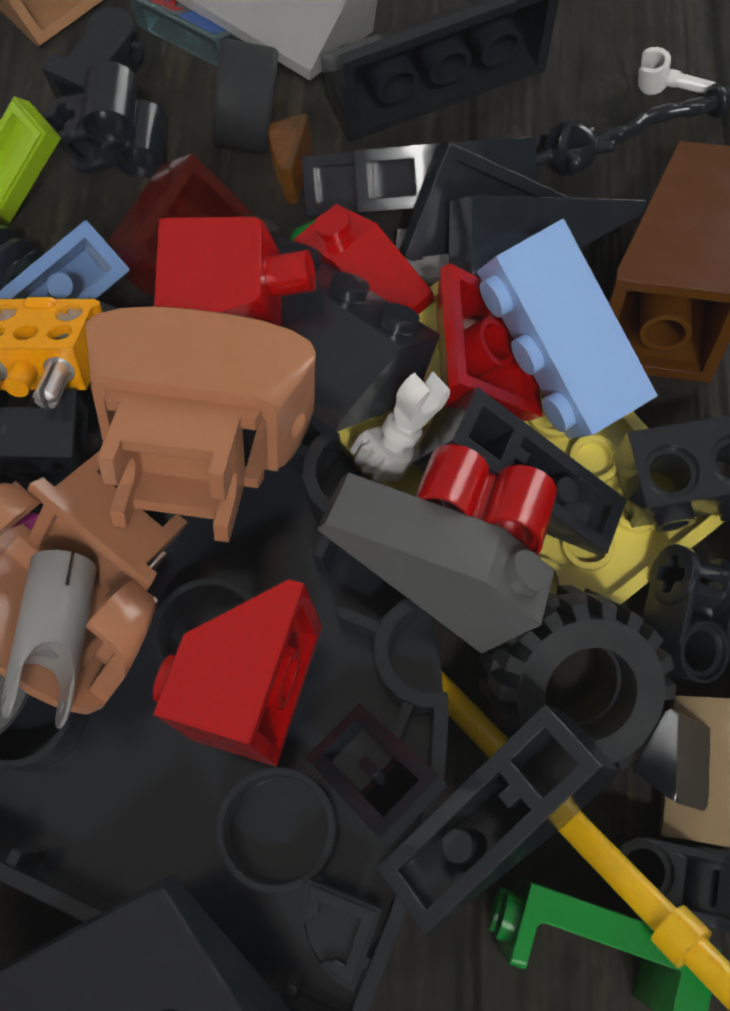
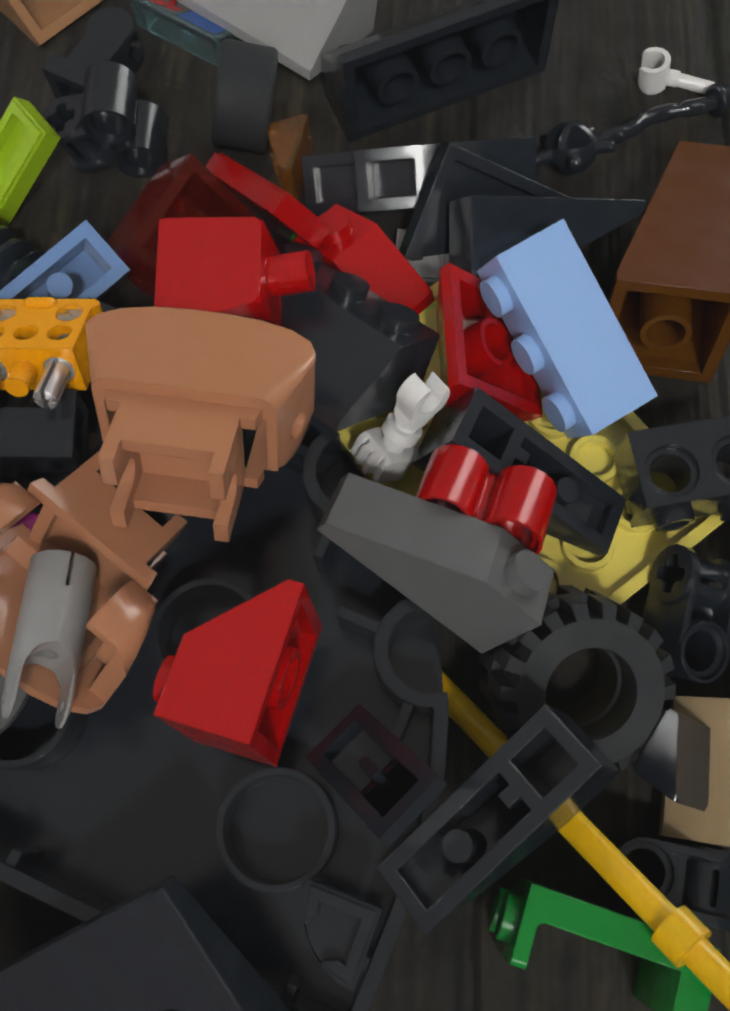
none -> red tile [204,152,330,249]

